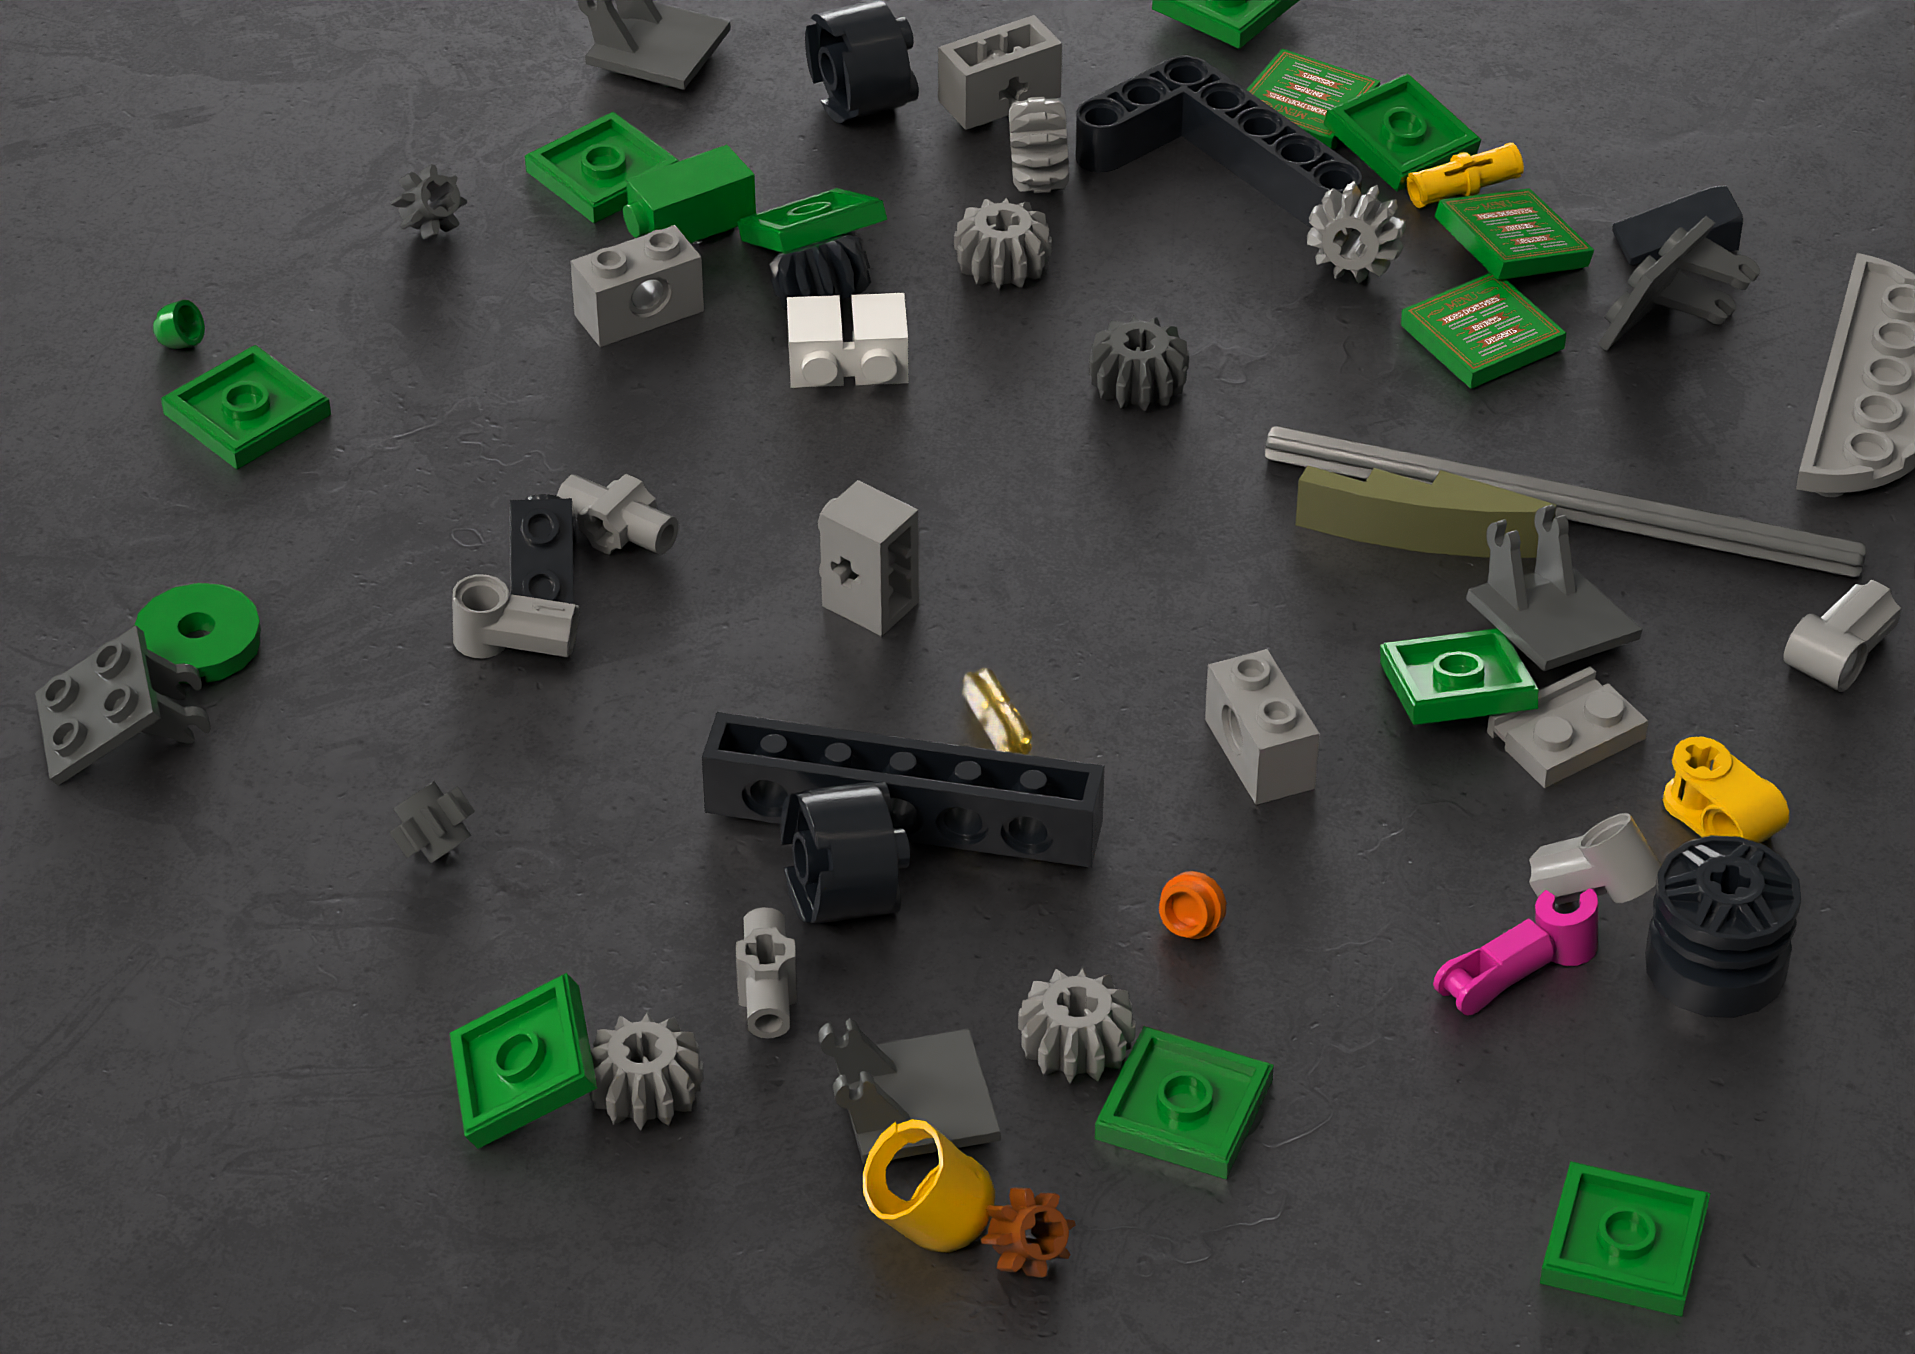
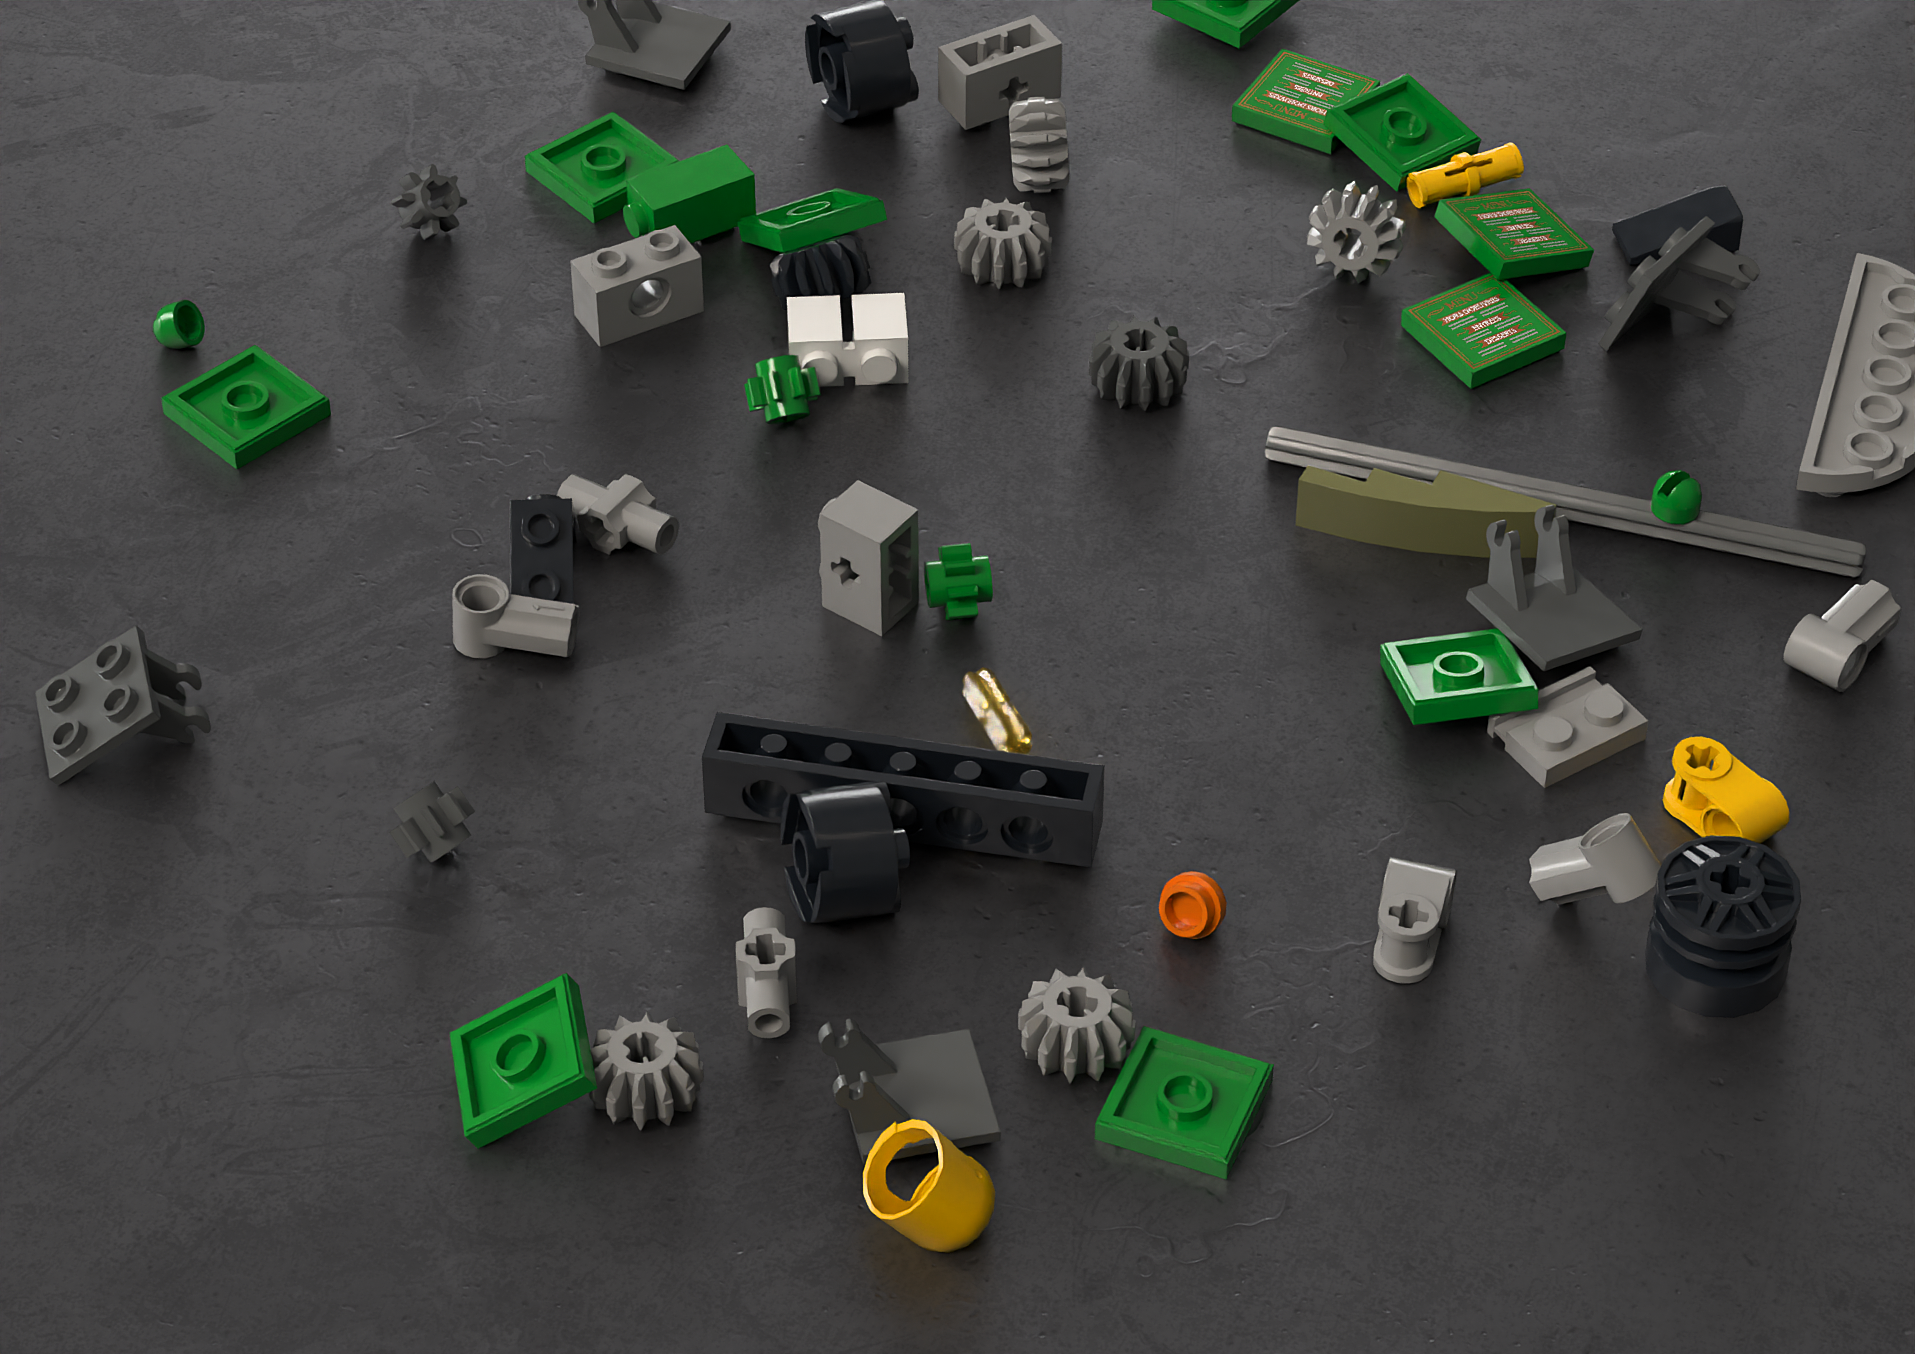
green tile [134,583,261,684] -> none
dark orange gear [981,1187,1076,1277] -> none
black beam [1075,55,1362,232] -> none
light grey brick [1205,649,1320,805] -> none
dark pink piece [1433,889,1598,1015] -> none
green tile [1540,1161,1711,1317] -> none
none -> green gear [744,355,821,424]
none -> green gear [924,543,993,620]
none -> light grey piece [1373,857,1457,984]
none -> green hinge [1651,470,1702,524]

